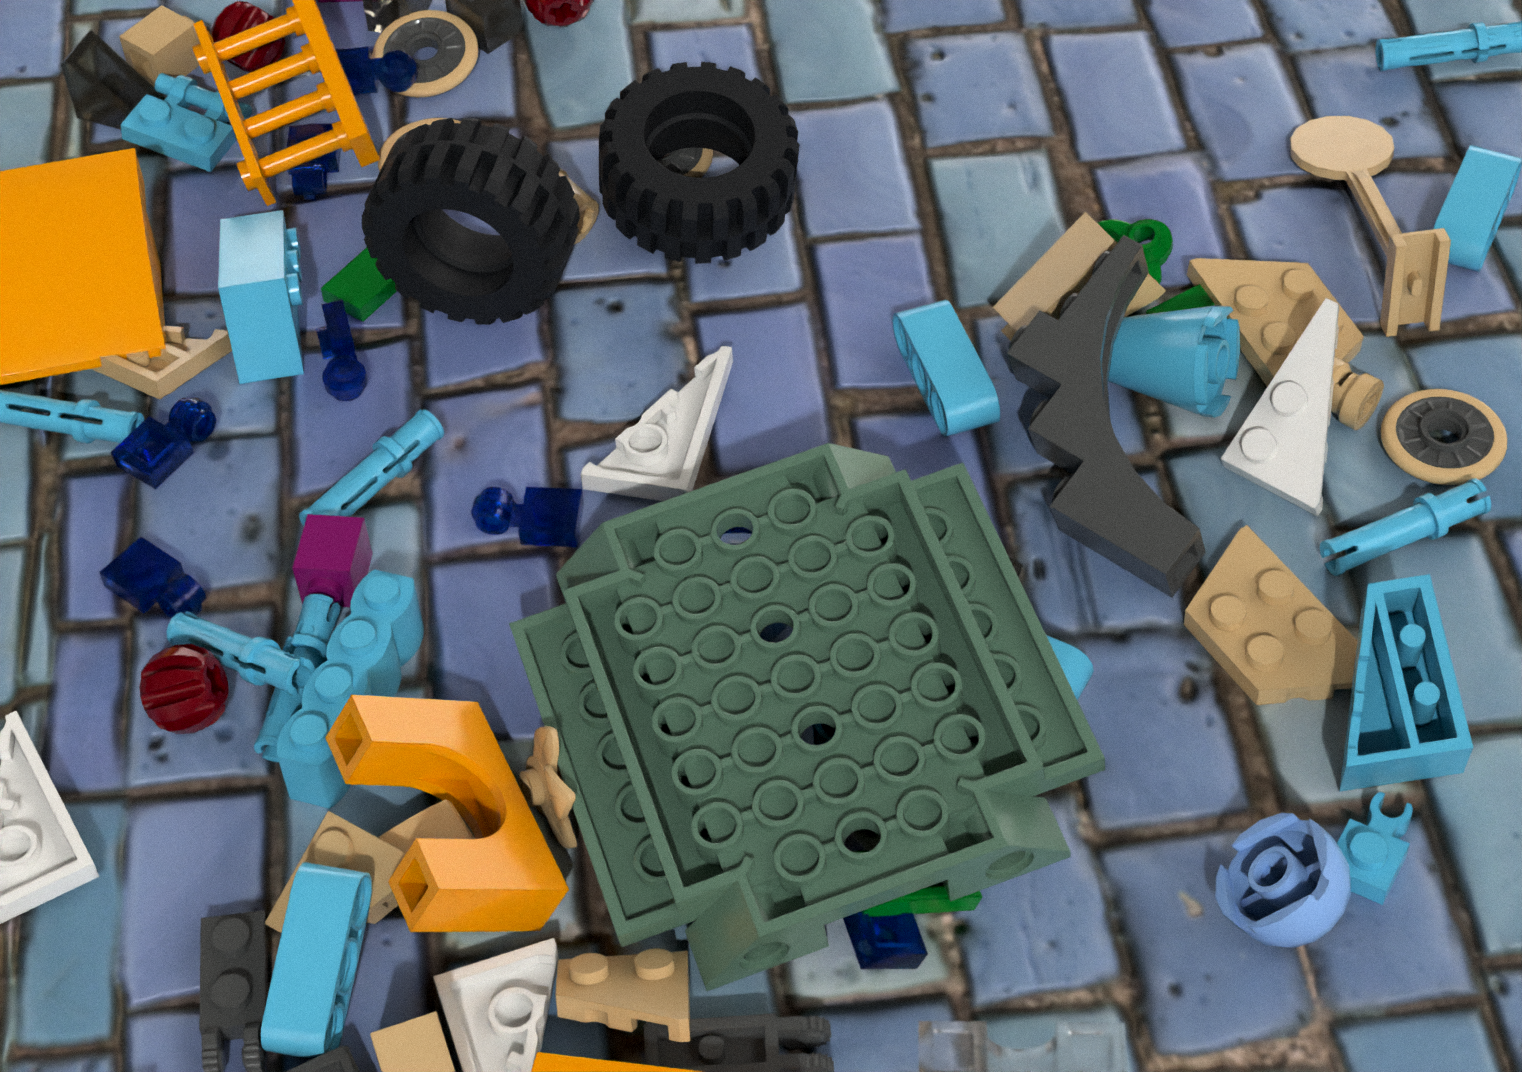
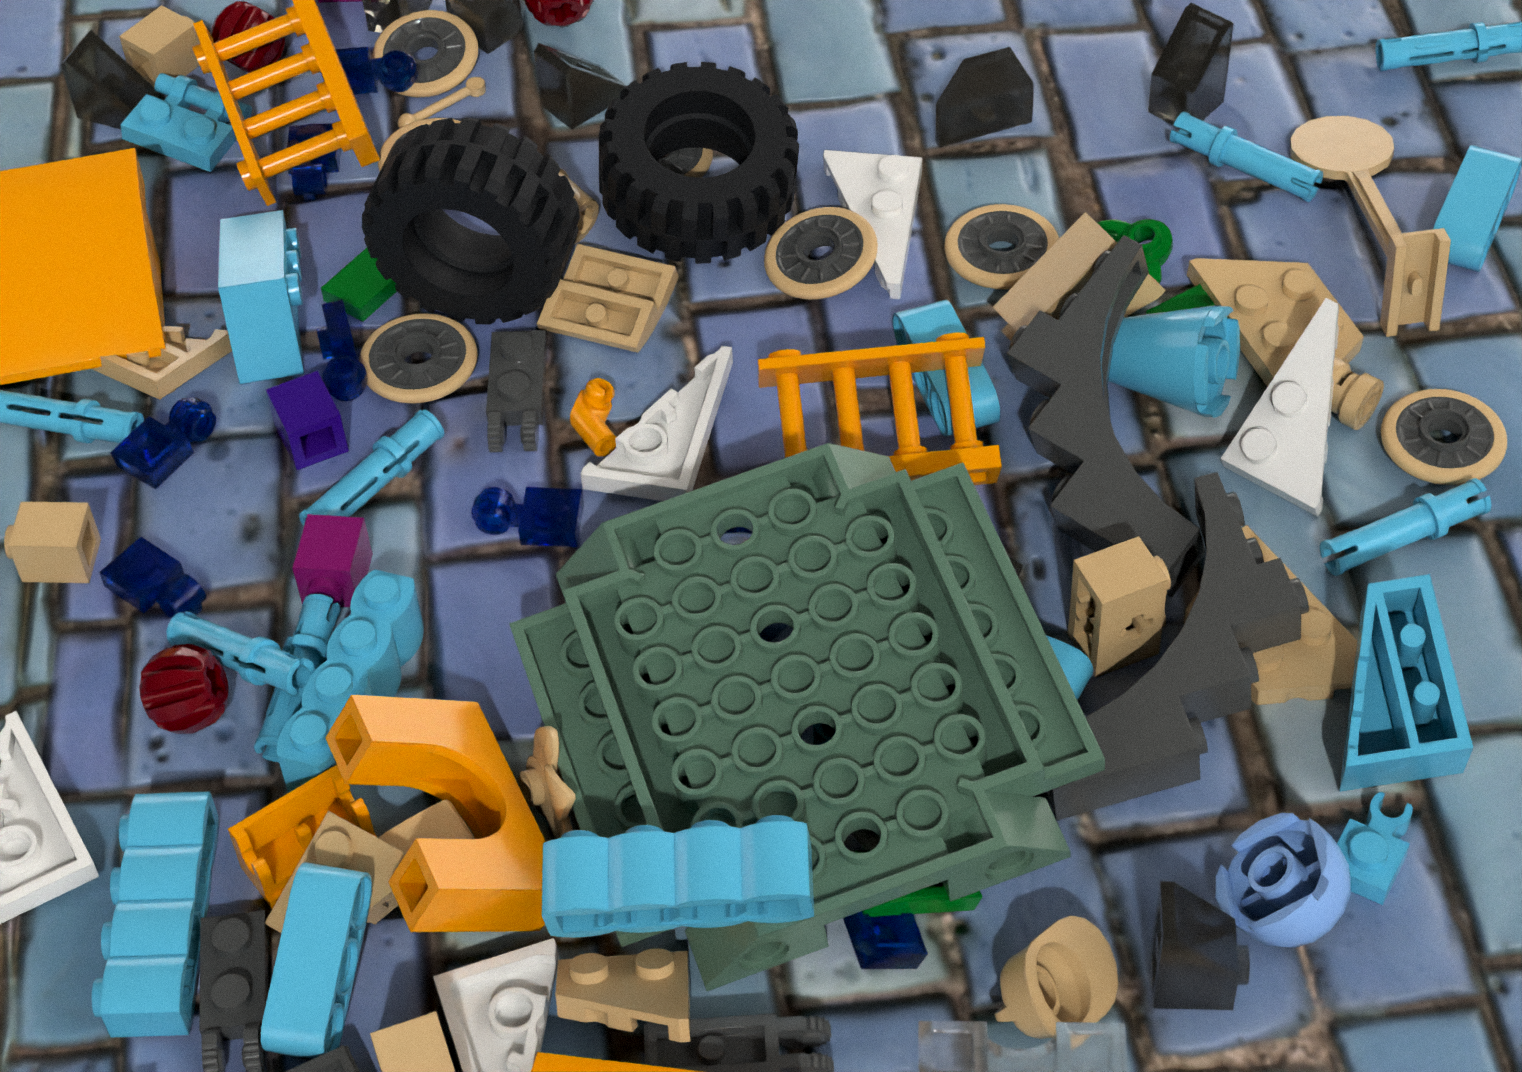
none -> tan brick [4,502,101,583]
none -> medium azure brick [92,791,219,1038]
none -> light orange hinge [228,764,377,909]
none -> dark purple brick [265,371,349,470]
none -> dark grey wheel [359,313,478,404]
none -> tan hinge [397,77,486,129]
none -> dark grey hinge [486,330,547,453]
none -> clear smoke slope [534,43,627,129]
none -> tan slope [537,244,679,353]
none -> medium azure brick [542,815,814,938]
none -> light orange arm [569,378,617,457]
none -> light orange fence [758,332,1002,485]
none -> wheel [764,207,878,300]
none -> white wing [823,150,922,299]
none -> clear smoke slope [935,47,1034,148]
none -> dark grey wheel [944,204,1059,289]
none -> tan piece [994,915,1118,1043]
none -> dark grey arch [1047,472,1309,820]
none -> tan brick [1068,536,1171,678]
none -> clear smoke slope [1148,3,1234,128]
none -> clear smoke slope [1150,881,1250,1010]
none -> medium azure pin [1169,111,1323,202]

